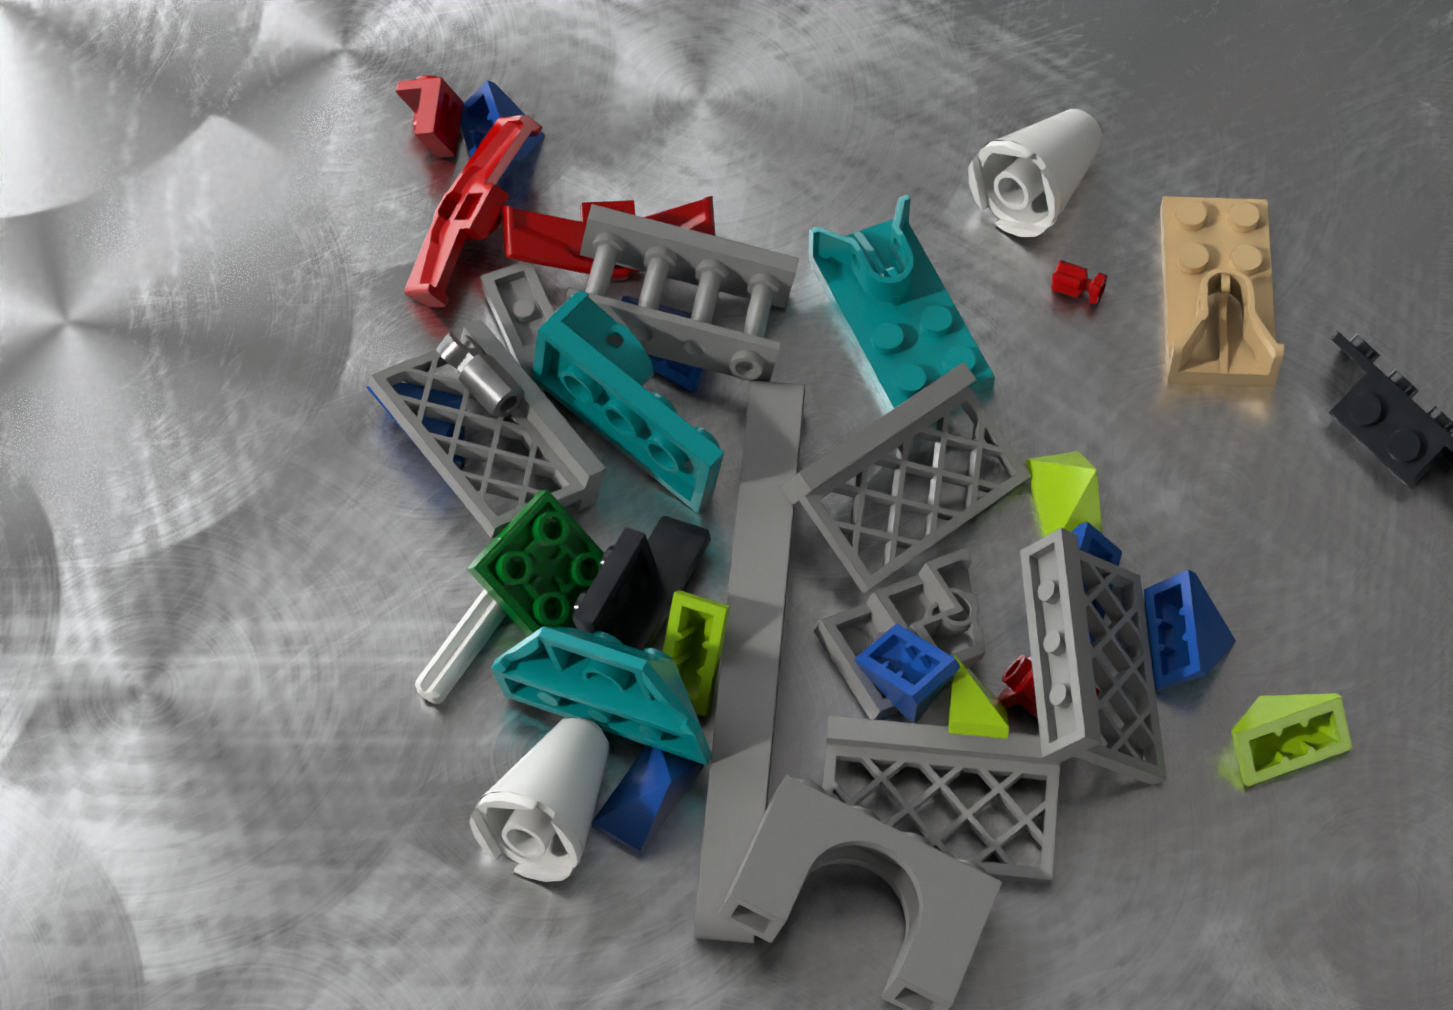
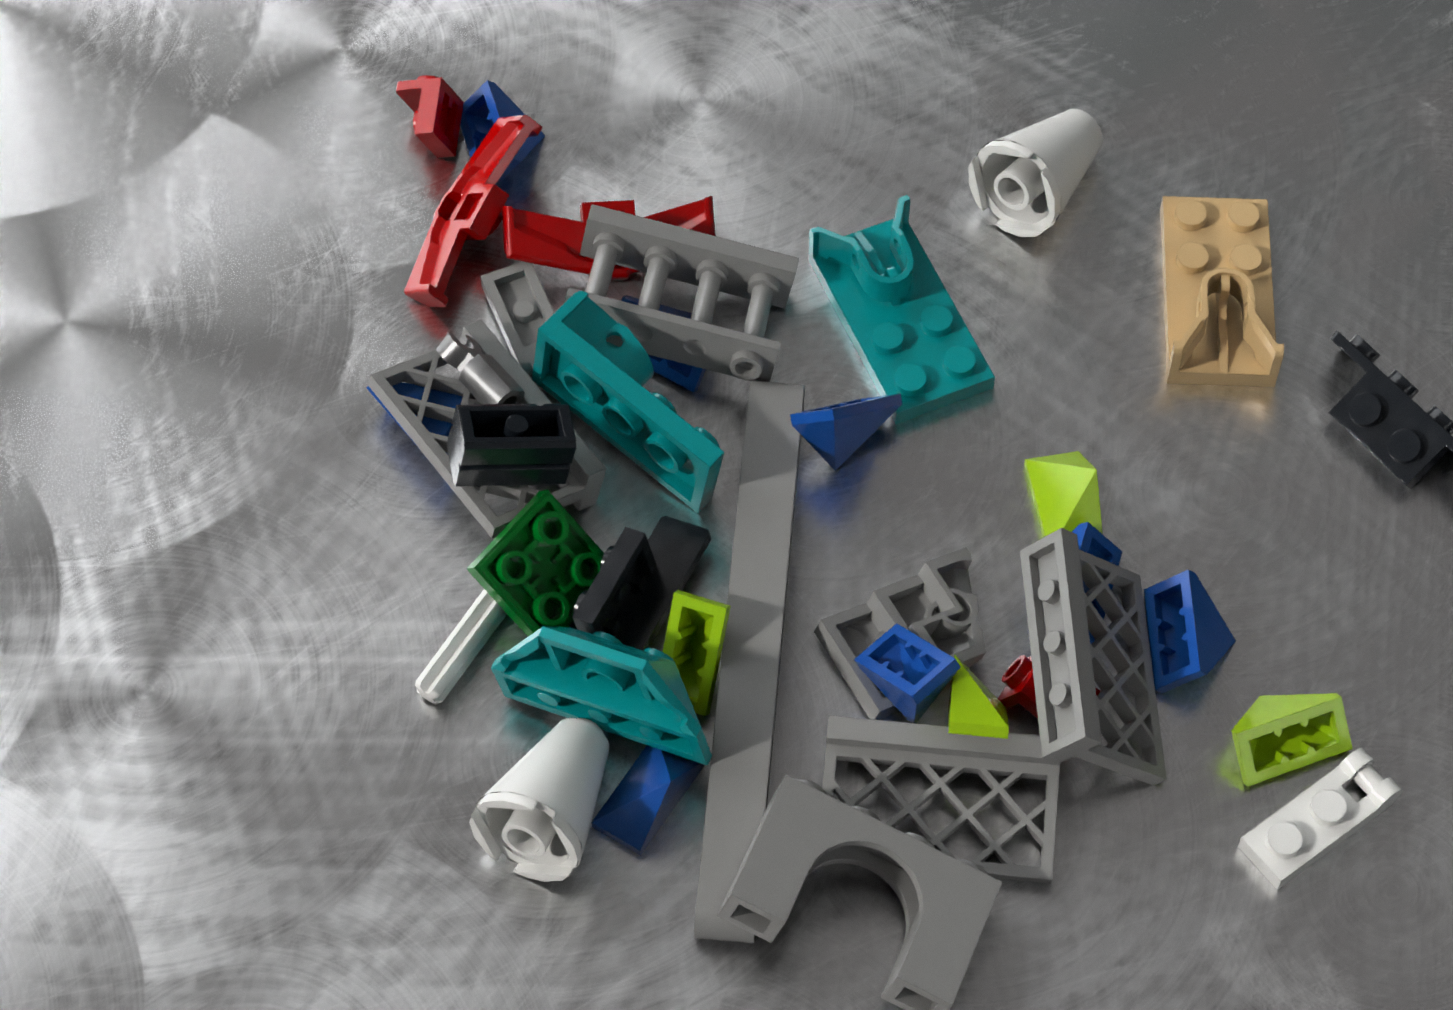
light grey fence [780,362,1031,593] -> none
red piece [1051,260,1108,305] -> none
none -> black brick [447,404,576,487]
none -> blue slope [790,394,902,471]
none -> white plate [1238,747,1403,891]

